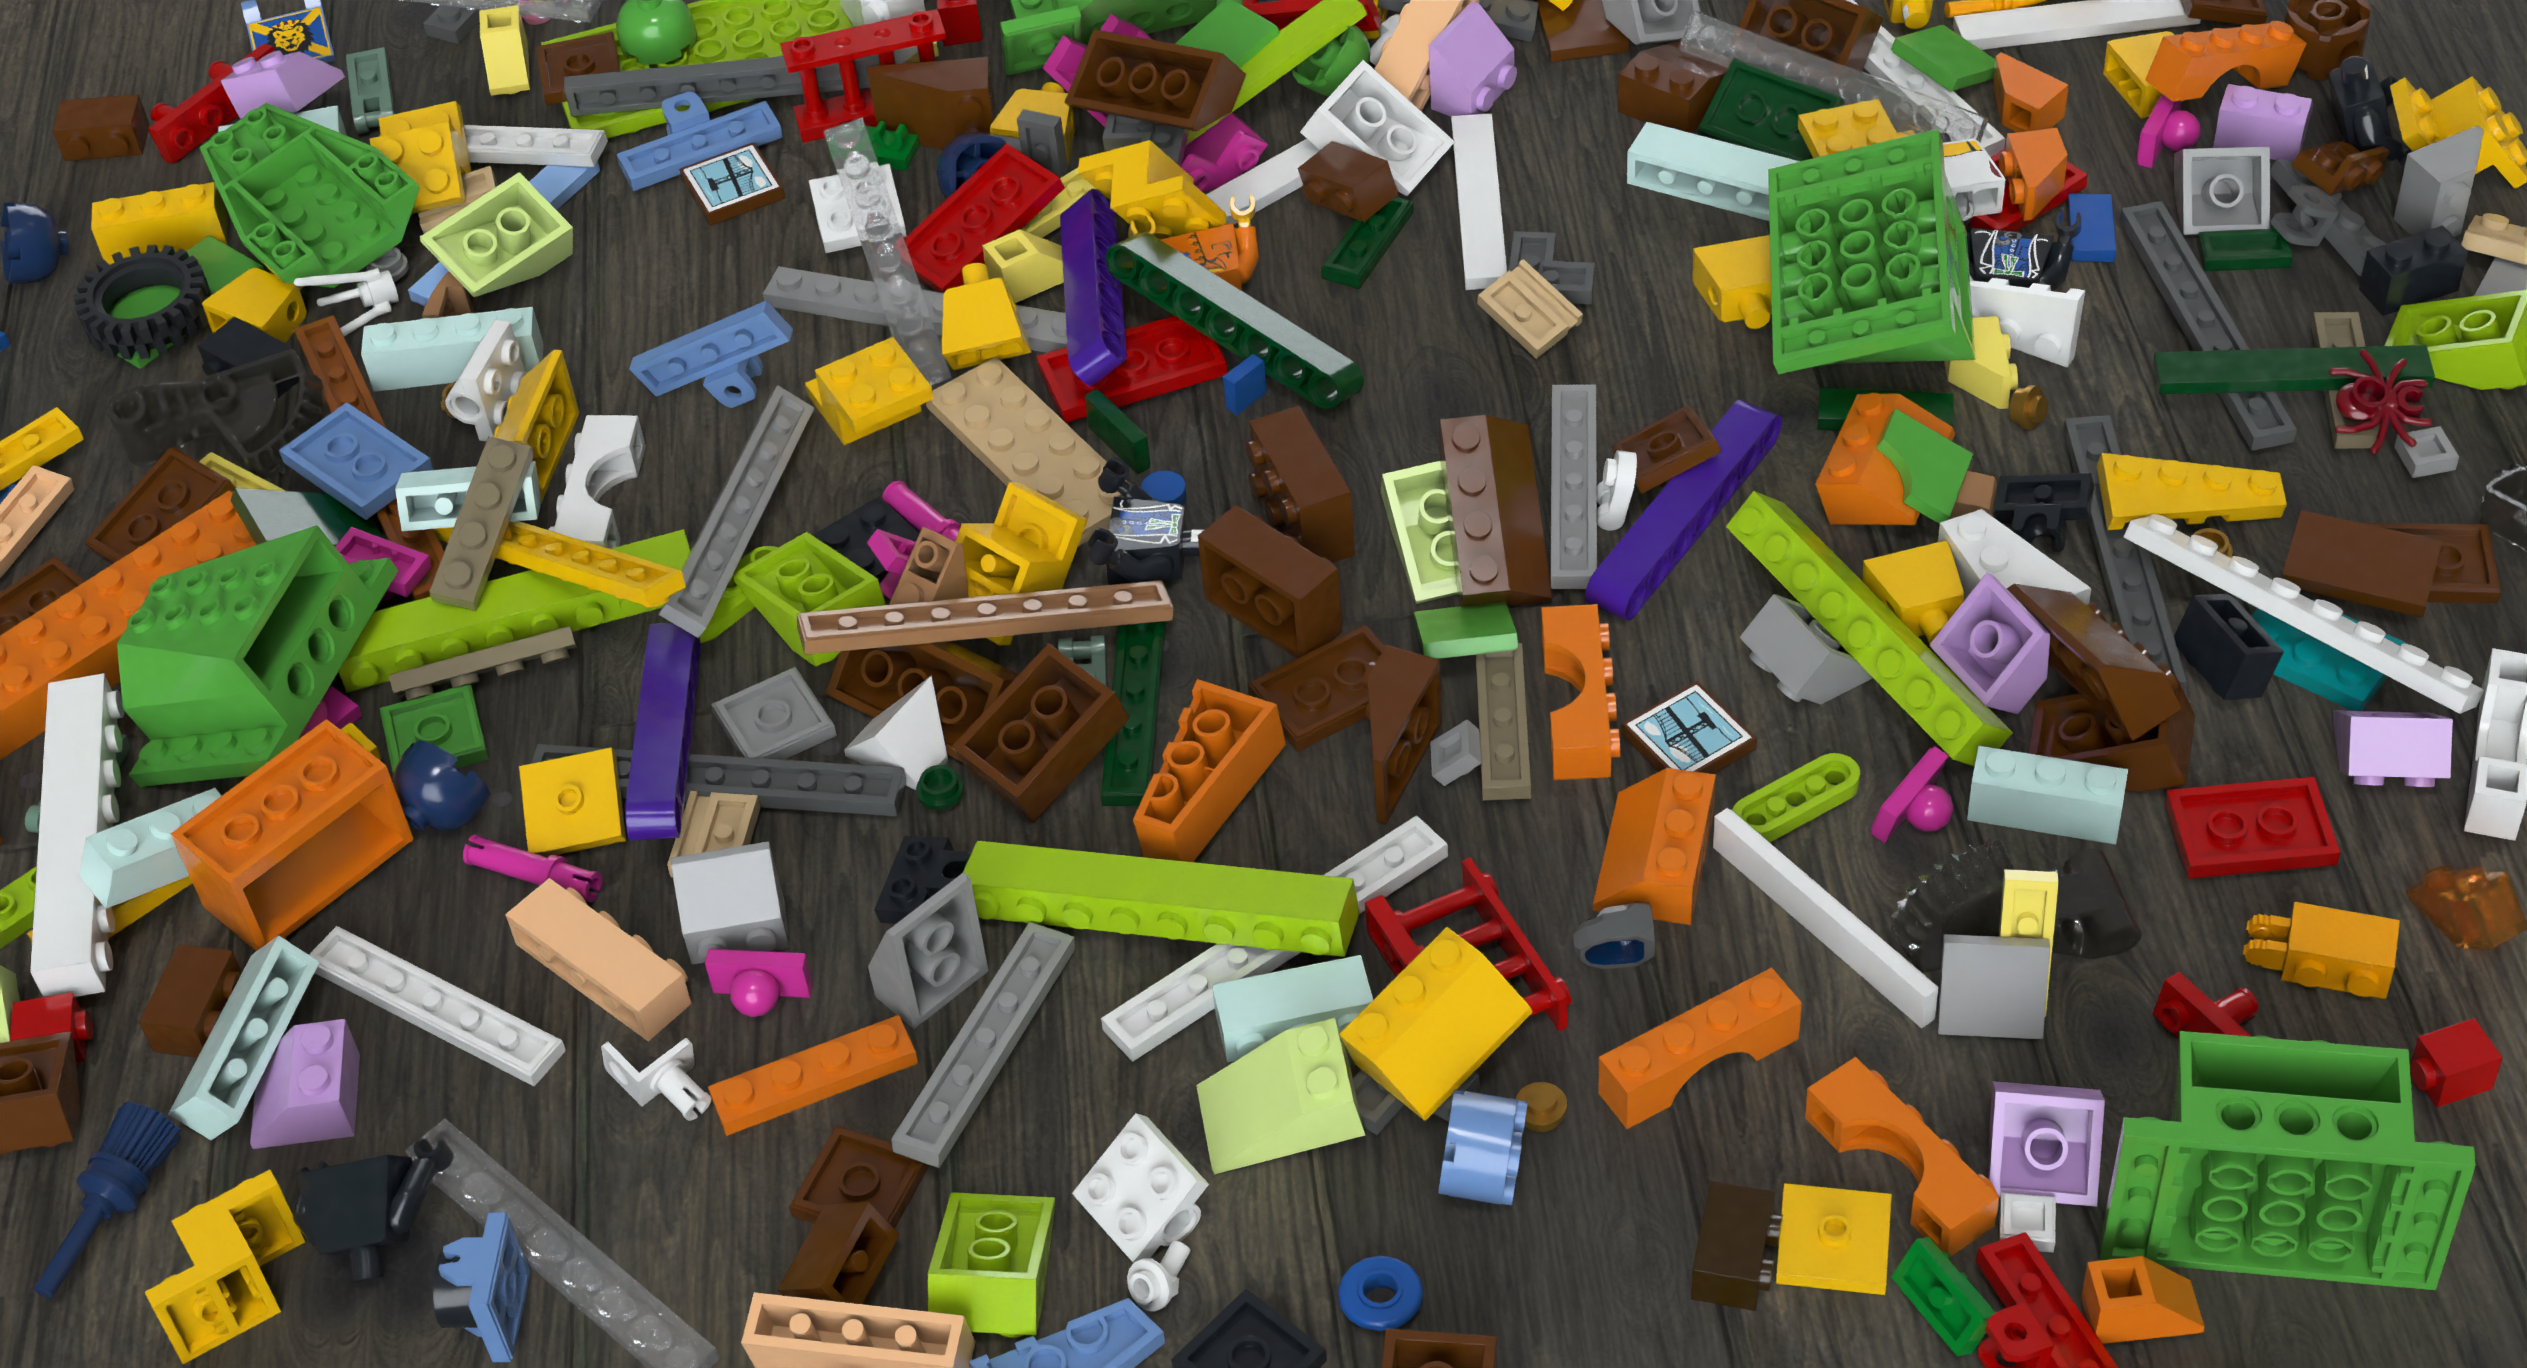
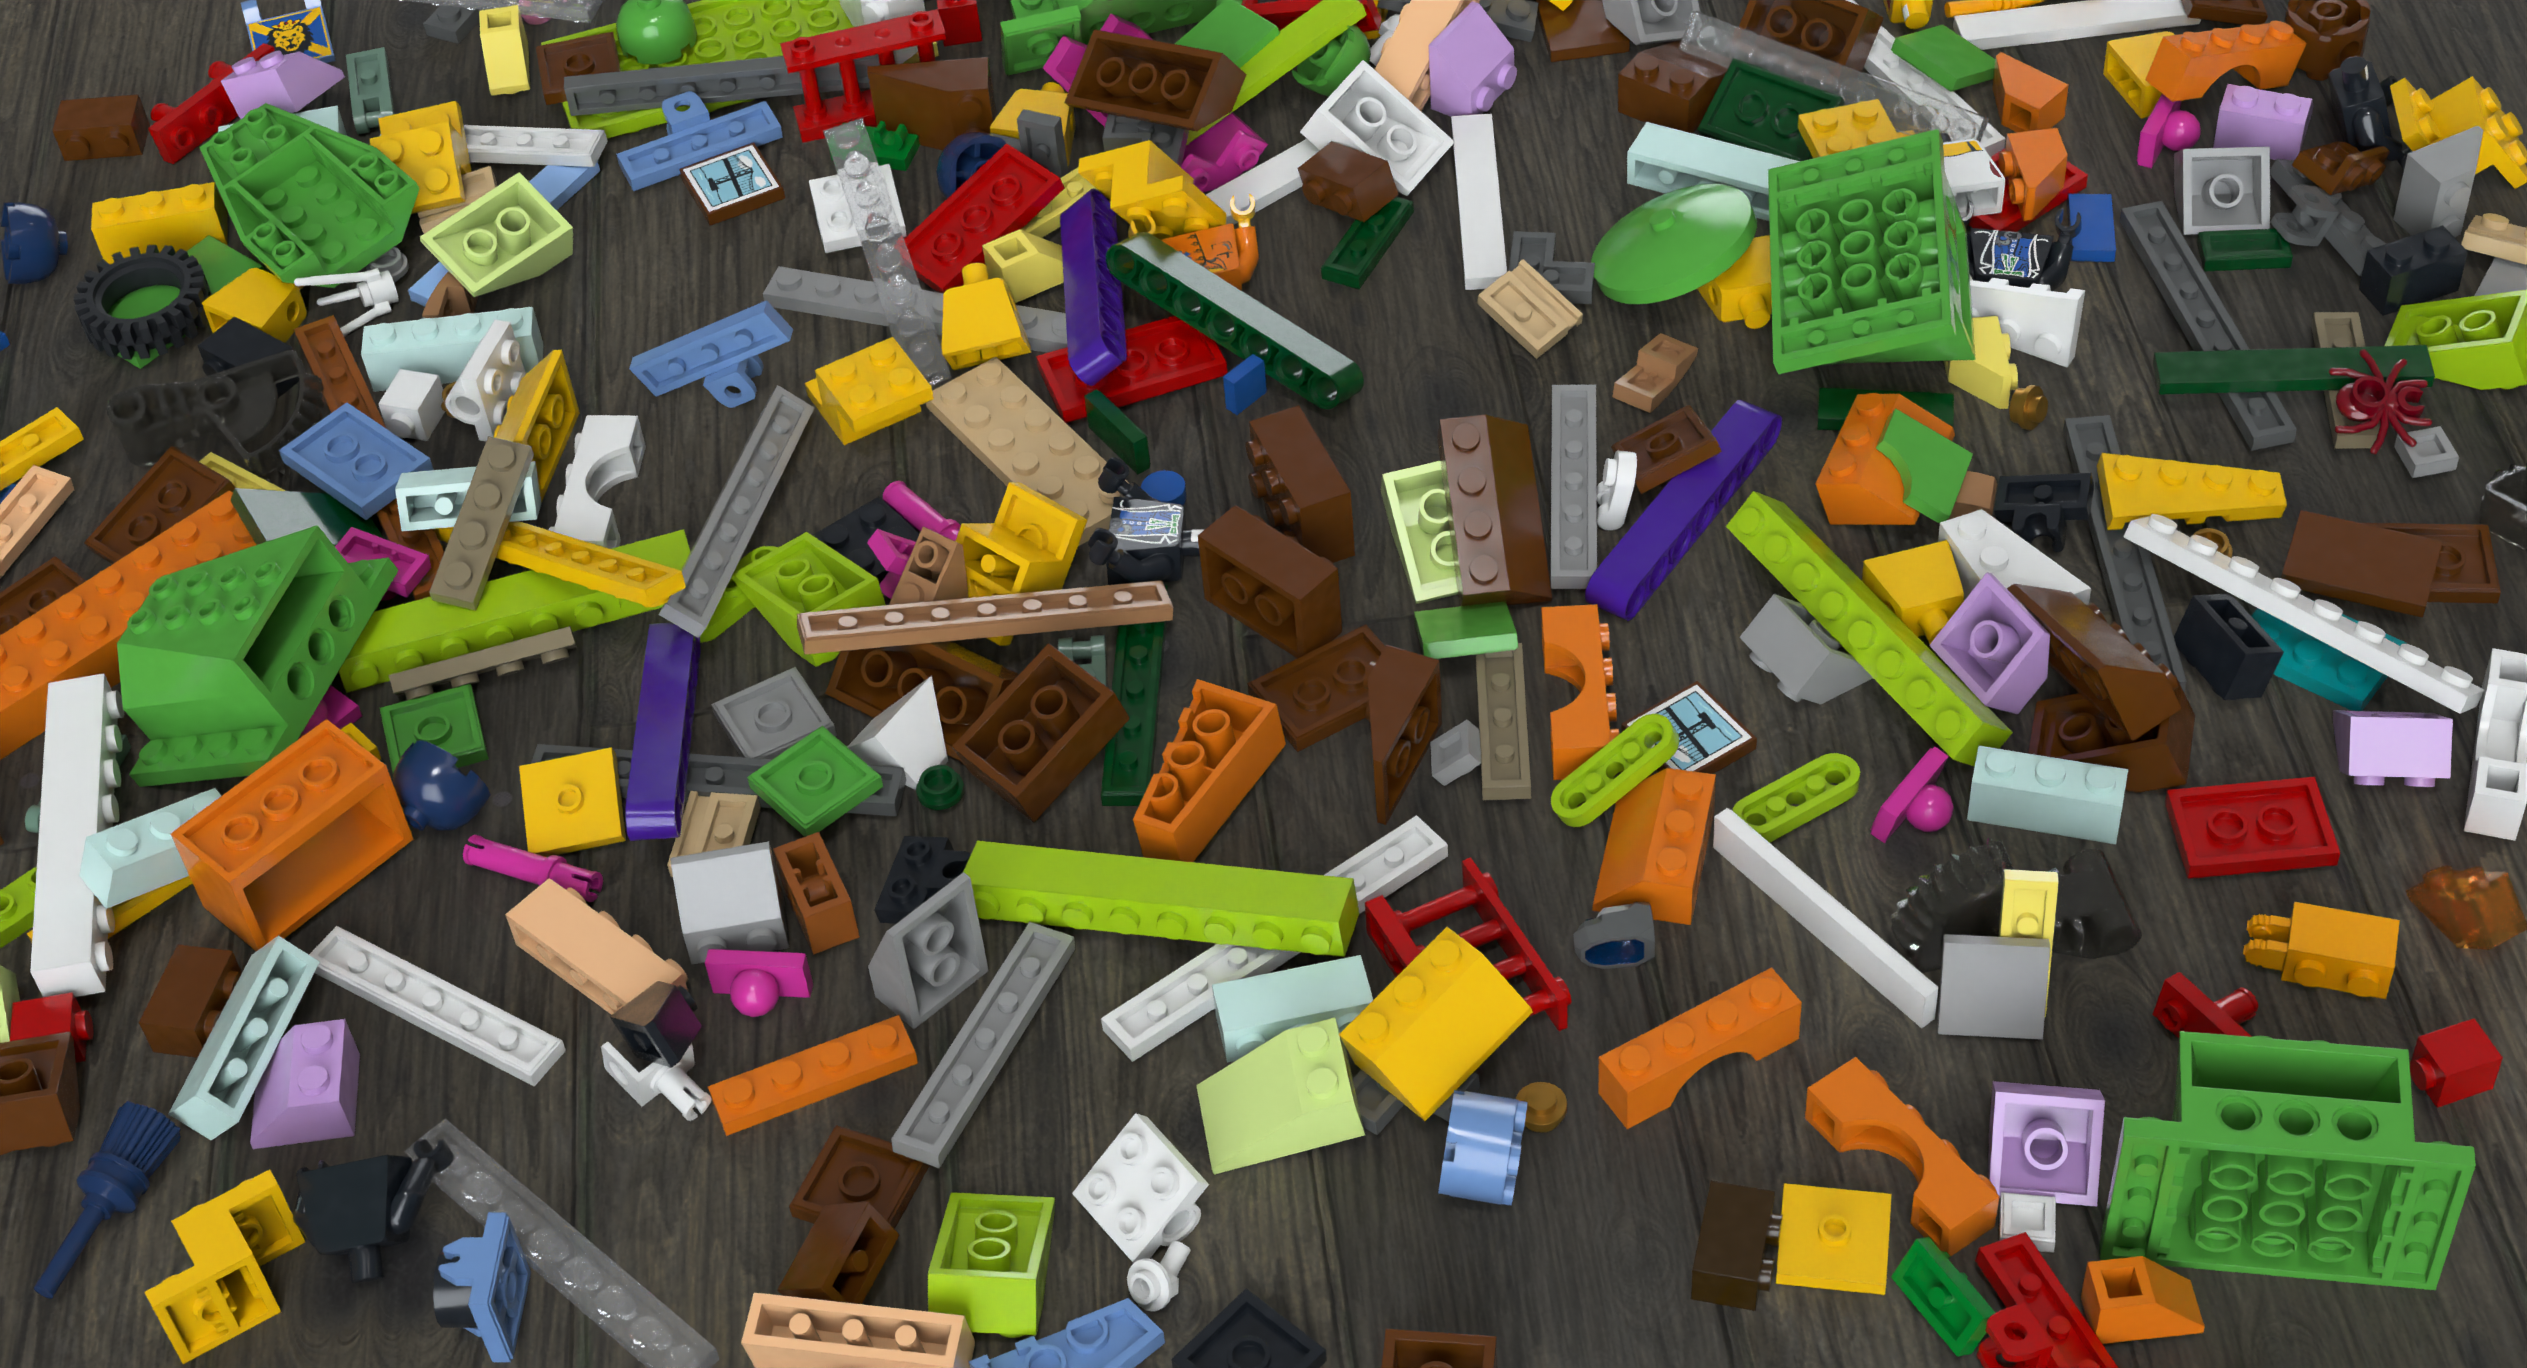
blue piece [1337,1255,1424,1331] -> none
none -> white brick [378,369,445,441]
none -> black slope [610,981,702,1068]
none -> bright green tile [747,726,883,837]
none -> dark orange brick [773,832,860,955]
none -> lime plate [1551,714,1679,827]
none -> bright green dish [1591,184,1757,304]
none -> medium nougat slope [1612,333,1698,413]

